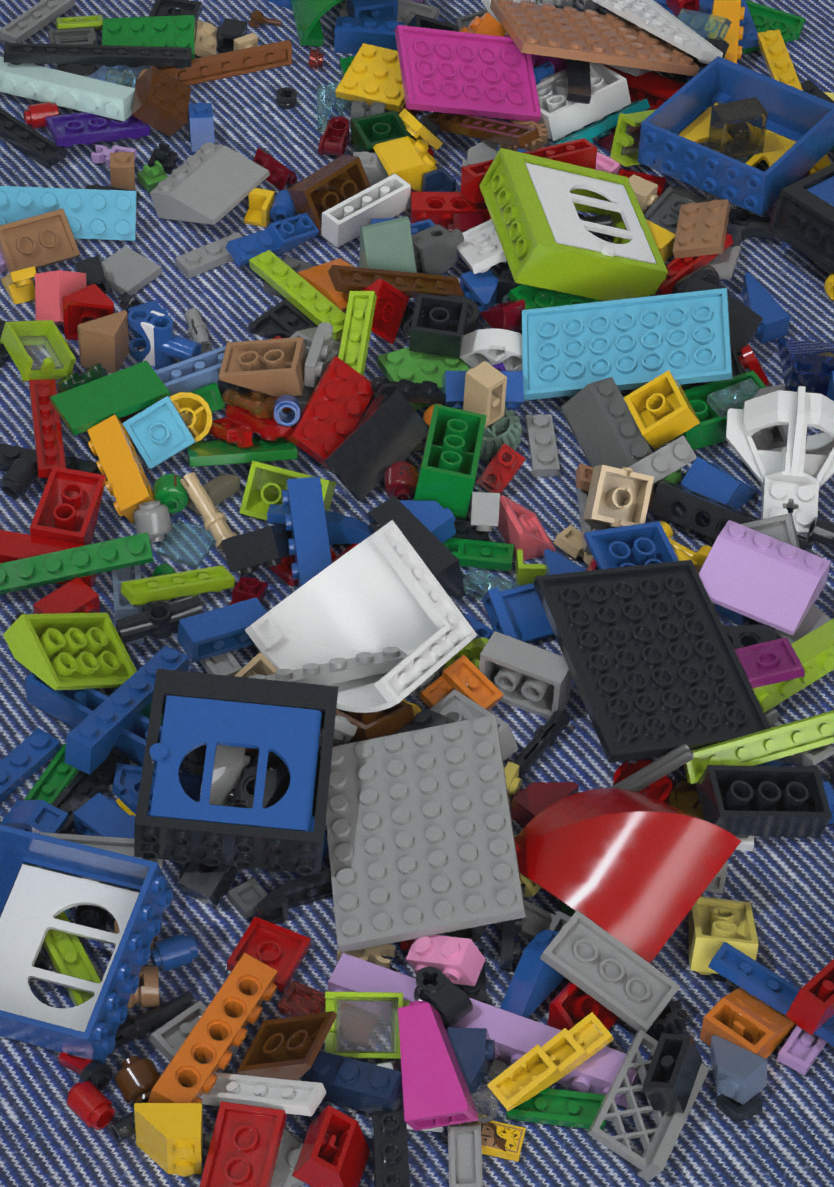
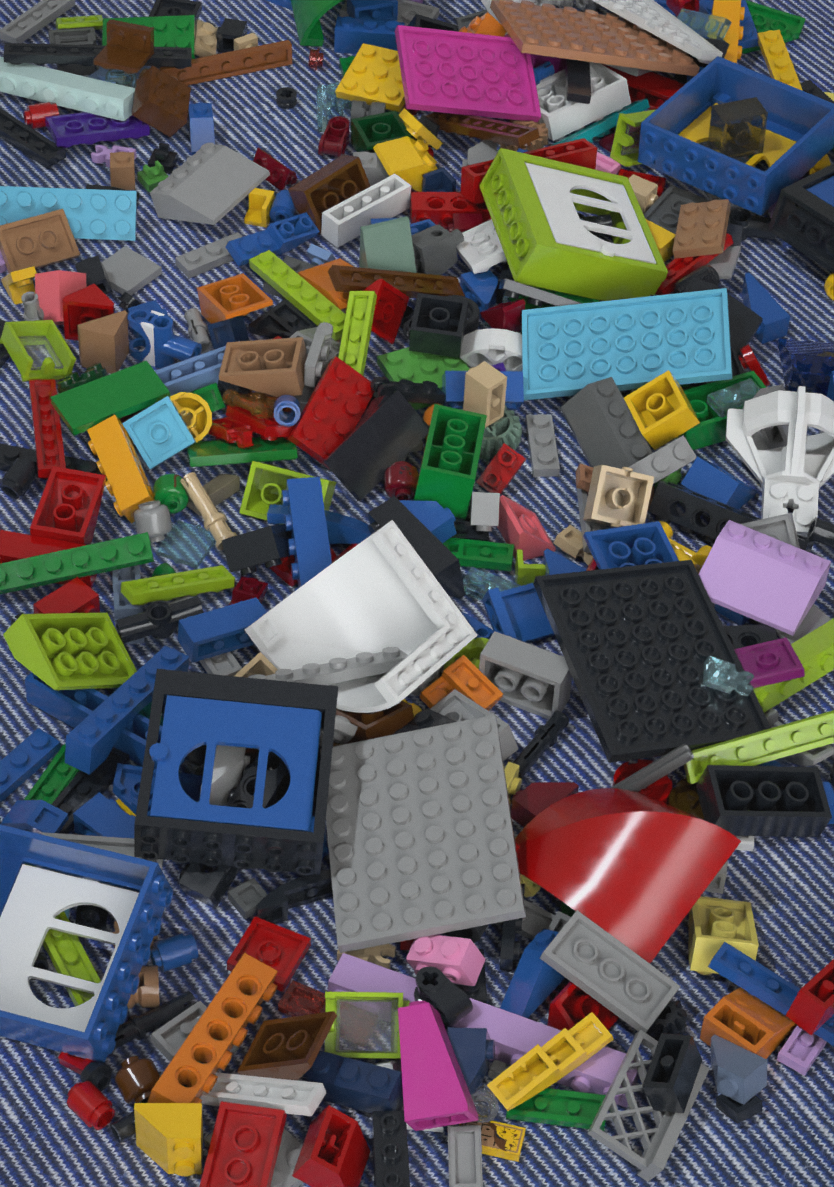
reddish brown hand [248,10,281,28] -> none
none -> light grey pin [21,292,44,321]
none -> reddish brown bracket [93,19,154,74]
none -> orange slope [197,273,273,324]
none -> dark blue panel [207,316,249,350]
none -> medium blue plate [306,243,336,266]
none -> plate [498,279,583,307]
none -> clear light blue plate [703,656,754,696]

